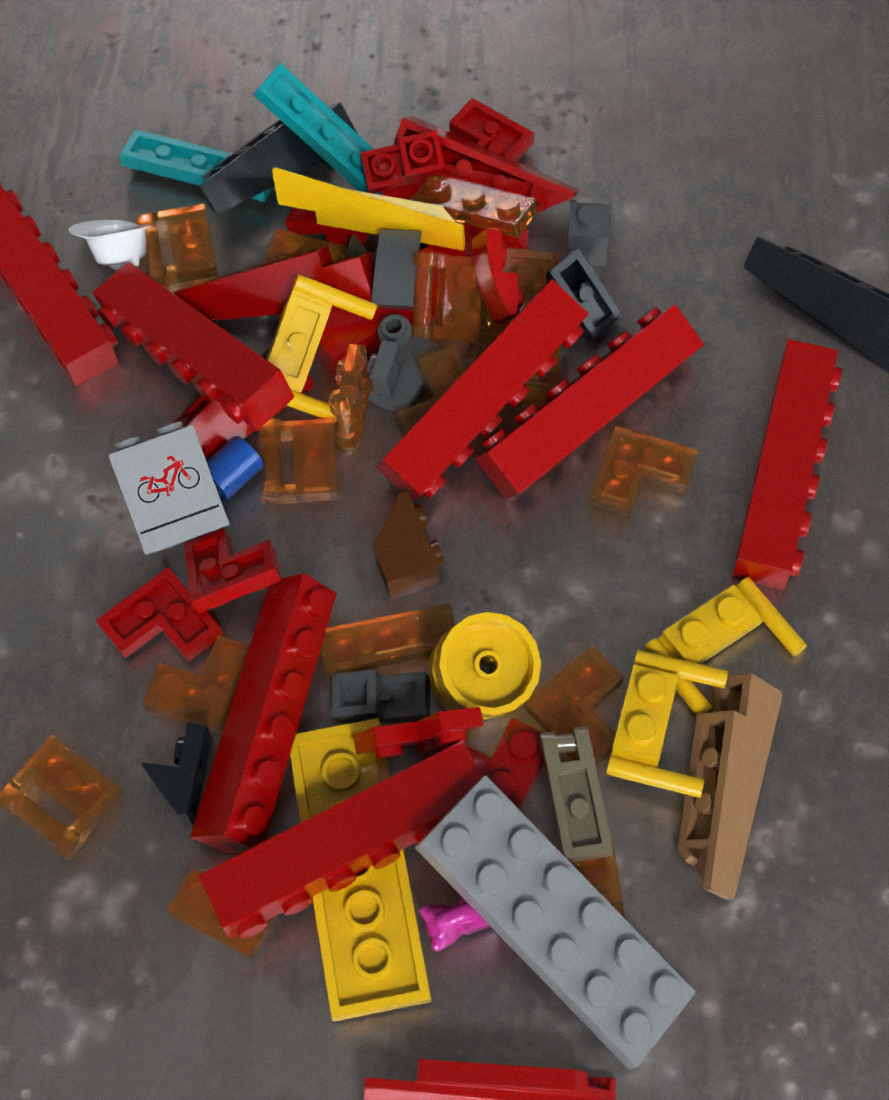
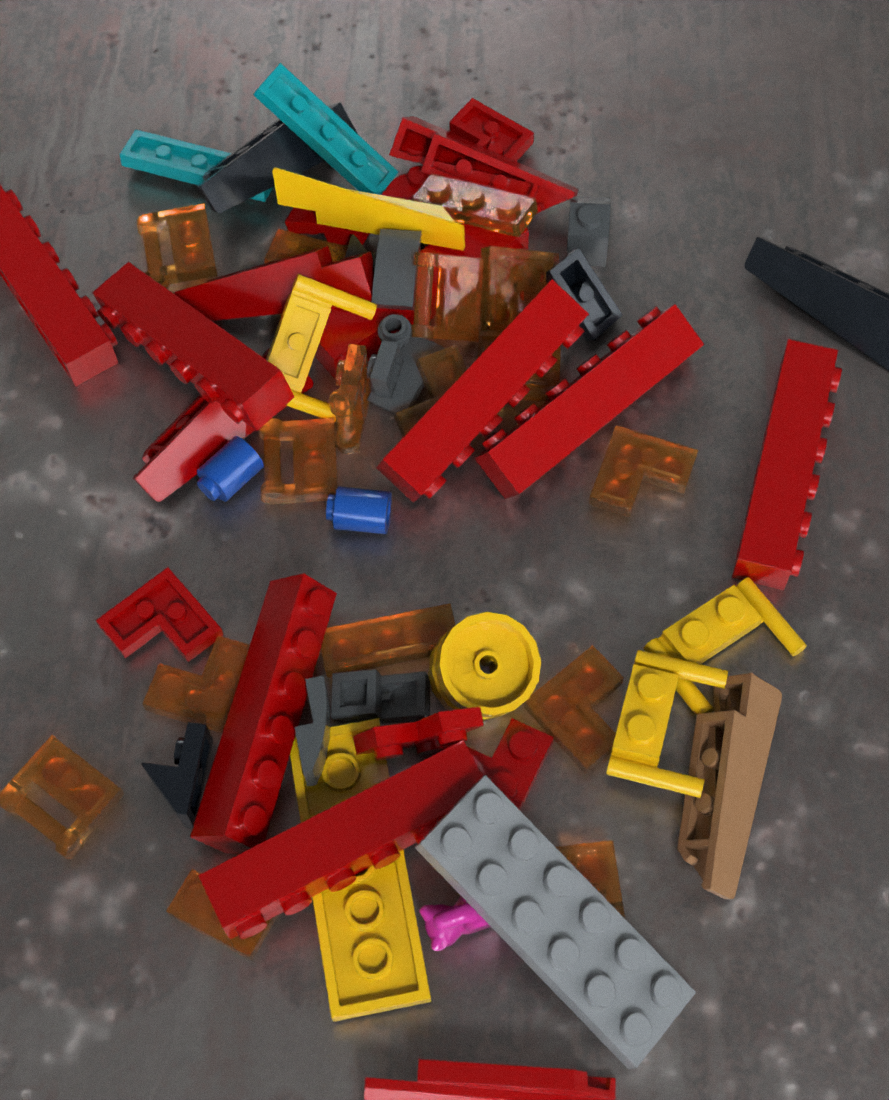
white piece [69,220,152,271] -> none
light grey panel [108,421,230,556] -> none
red plate [184,528,281,614] -> none
red slope [361,130,446,194] -> none
reddish brown slope [373,490,445,601] -> none
red slope [472,229,523,324] -> none
dark tan plate [539,726,614,863] -> none
none -> dark grey slope [295,675,331,787]
none -> blue brick [326,486,392,535]

